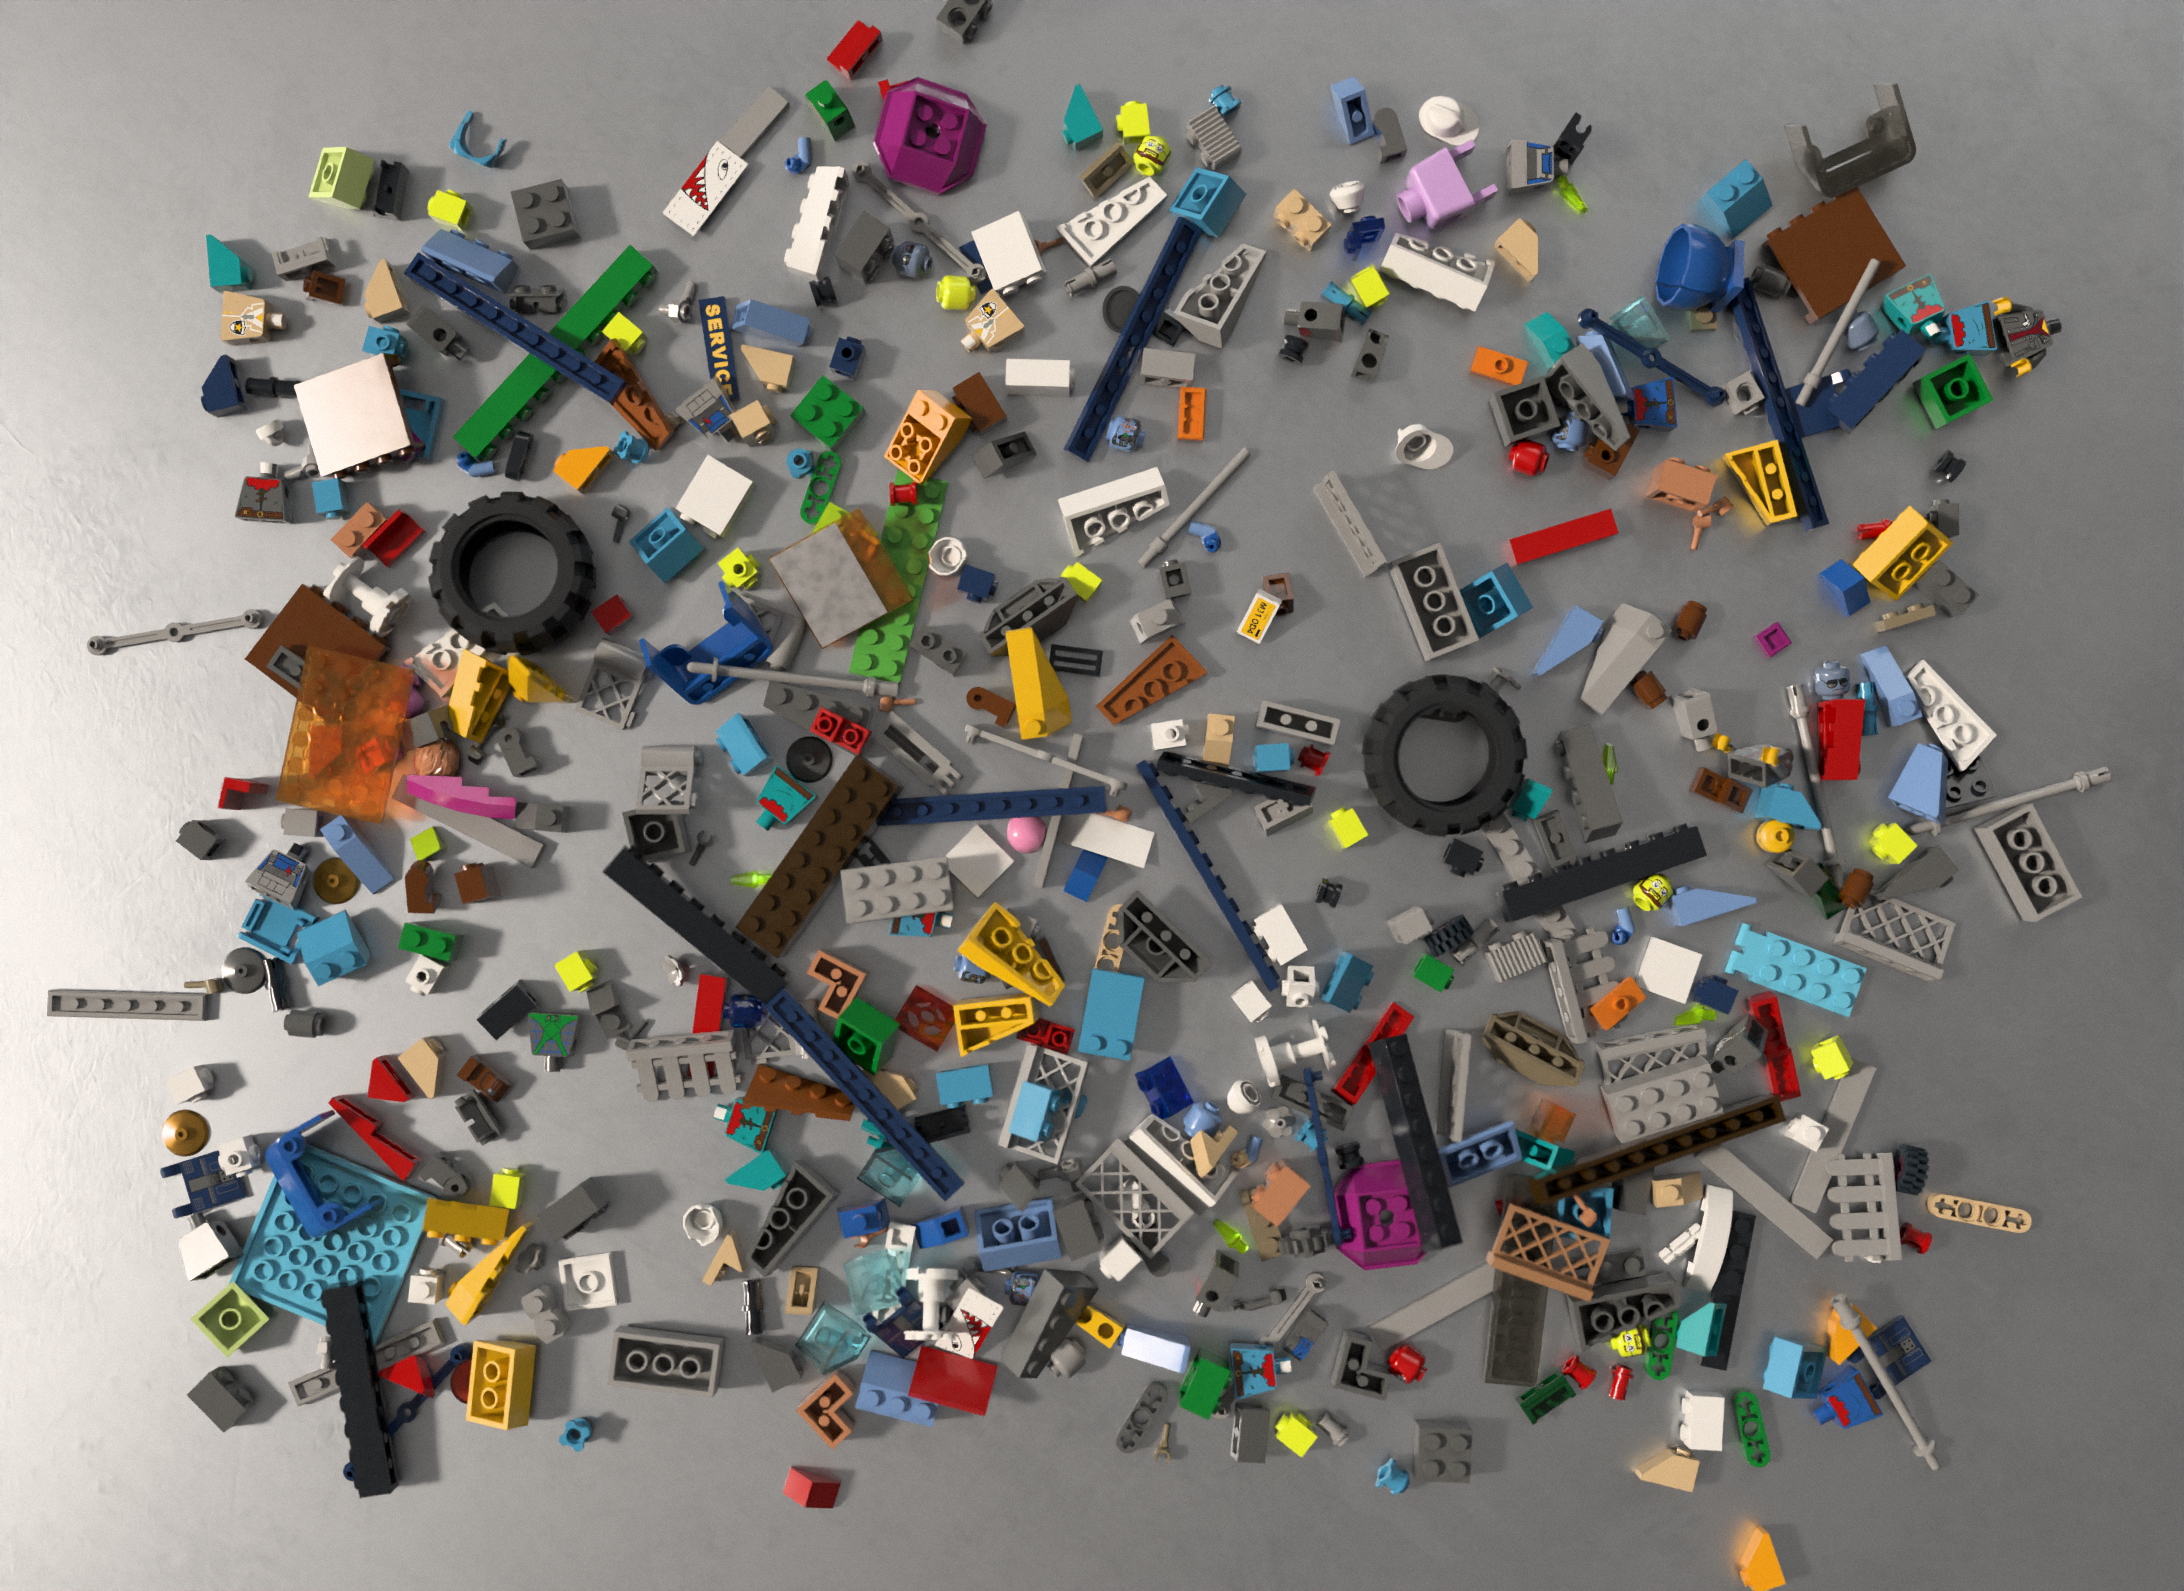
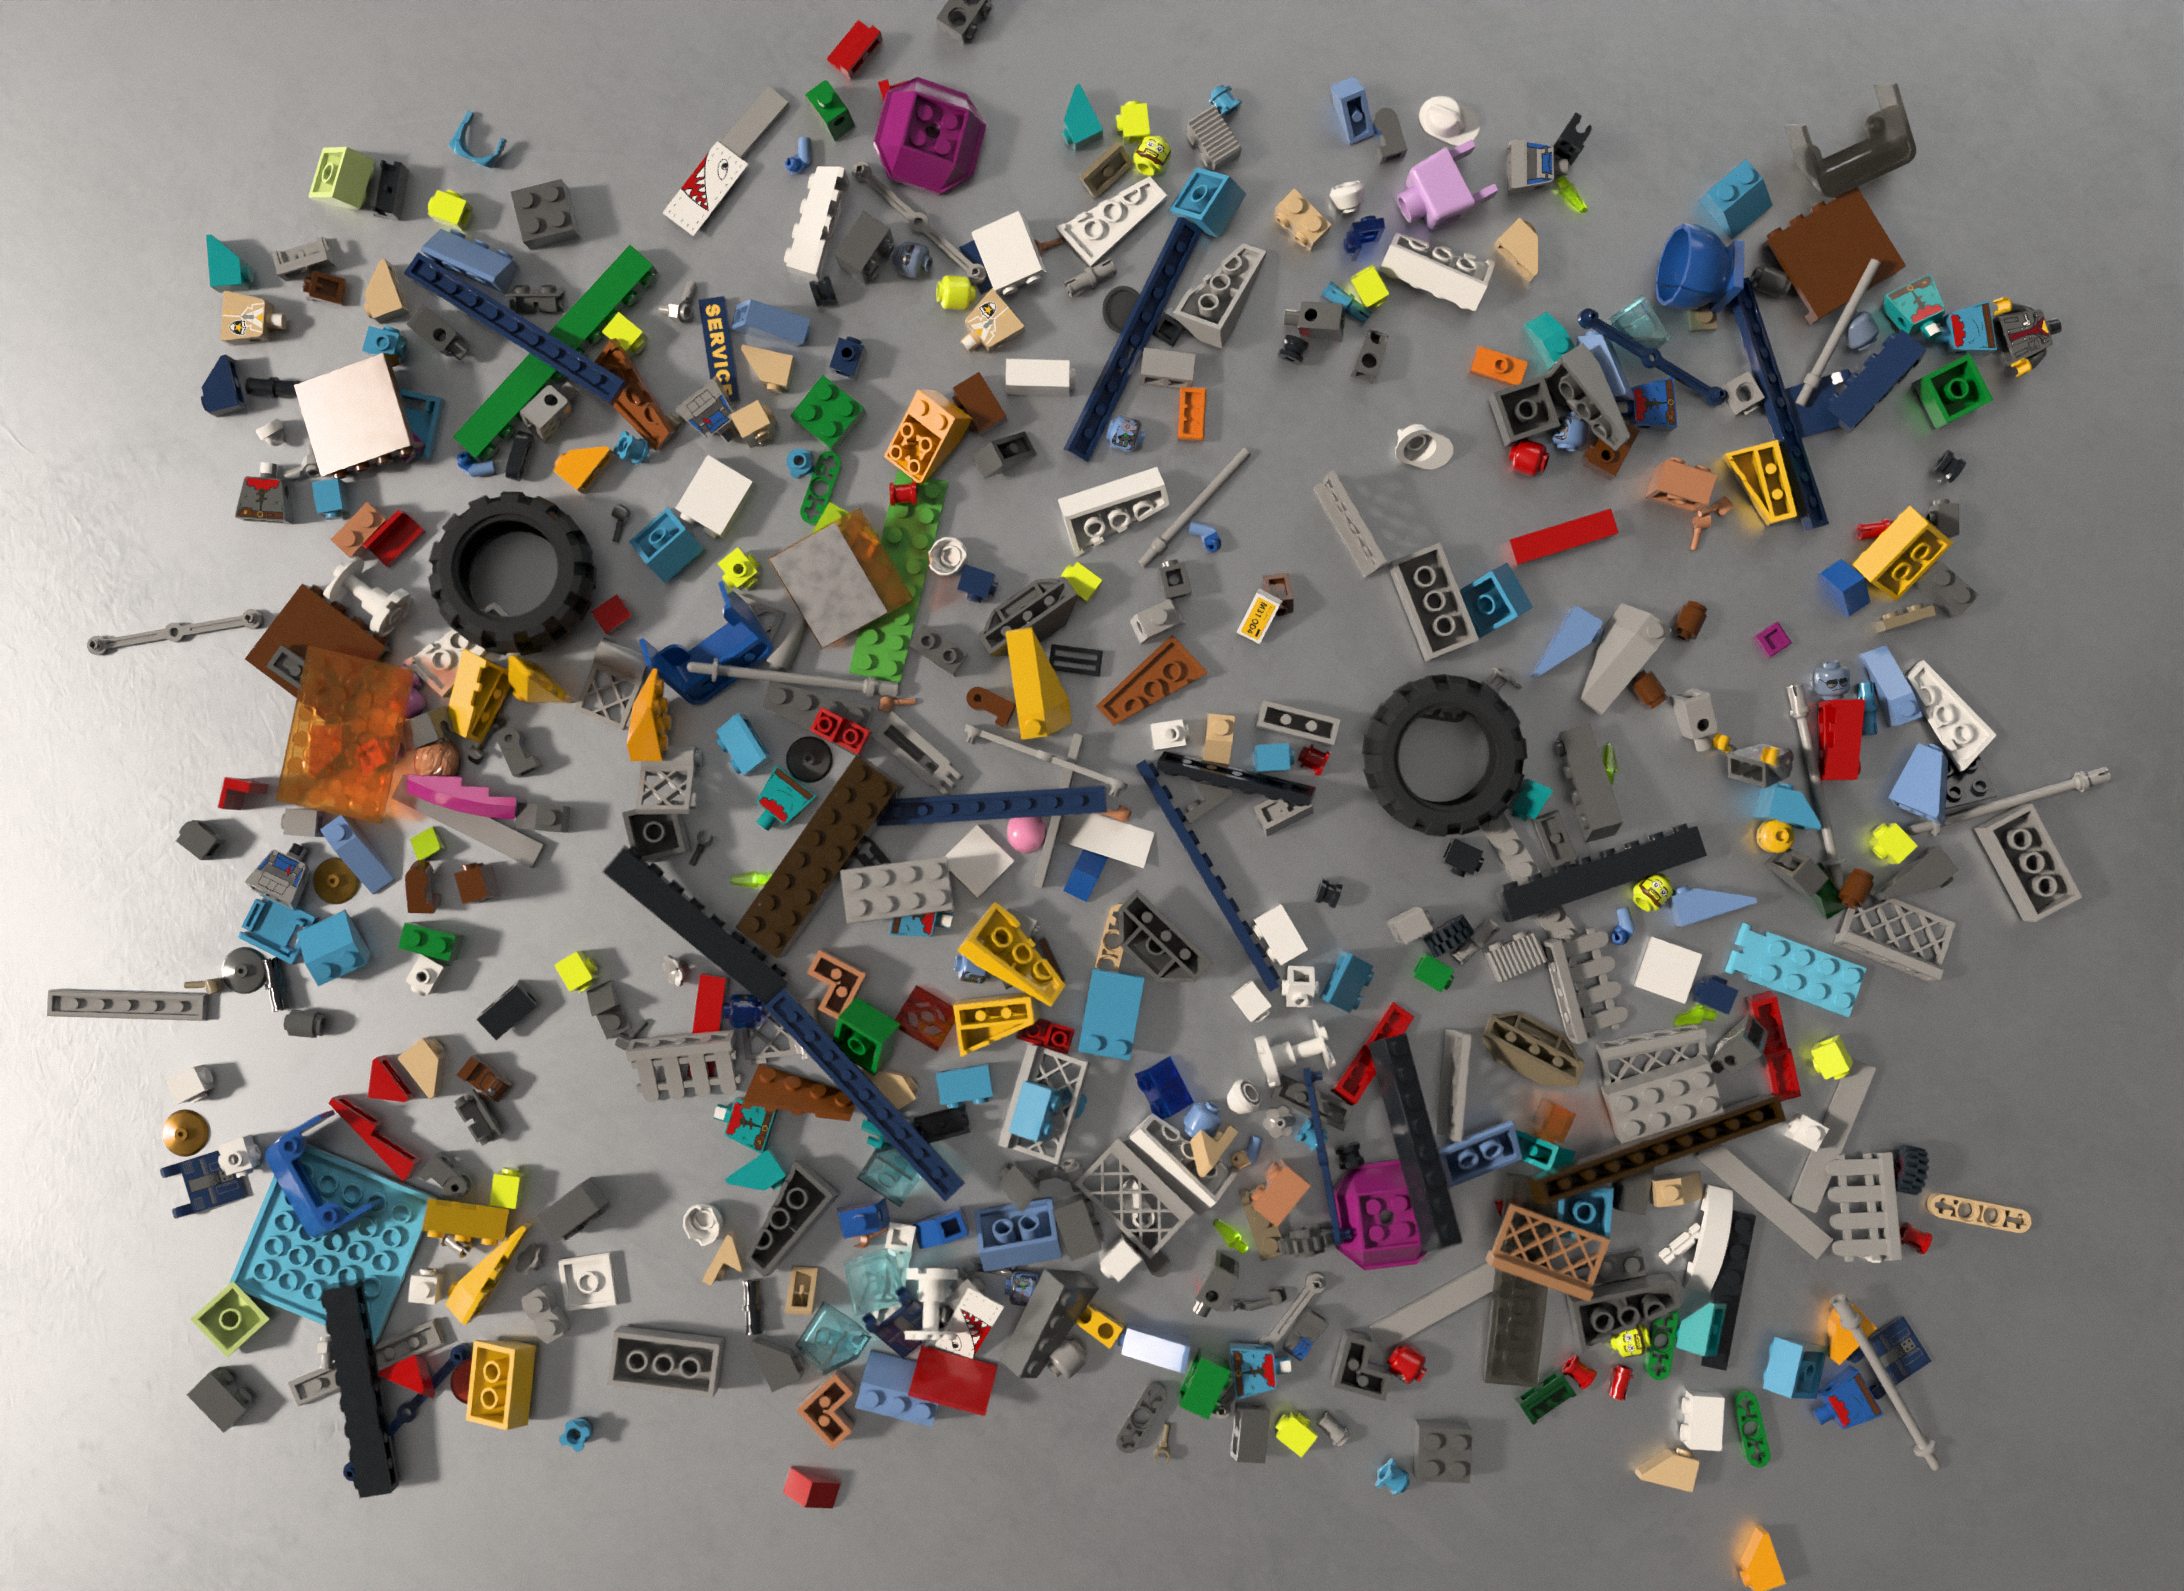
torso [179,1212,244,1281] -> none
torso [528,1011,584,1072] -> none
neon yellow brick [1327,806,1368,849] -> none
nougat hand [1573,1194,1597,1227] -> none
orange plate [1589,977,1646,1031] -> none
reddish brown slope [1690,767,1753,813] -> none
none -> light grey torso [520,381,578,444]
none -> light orange slope [627,669,671,761]

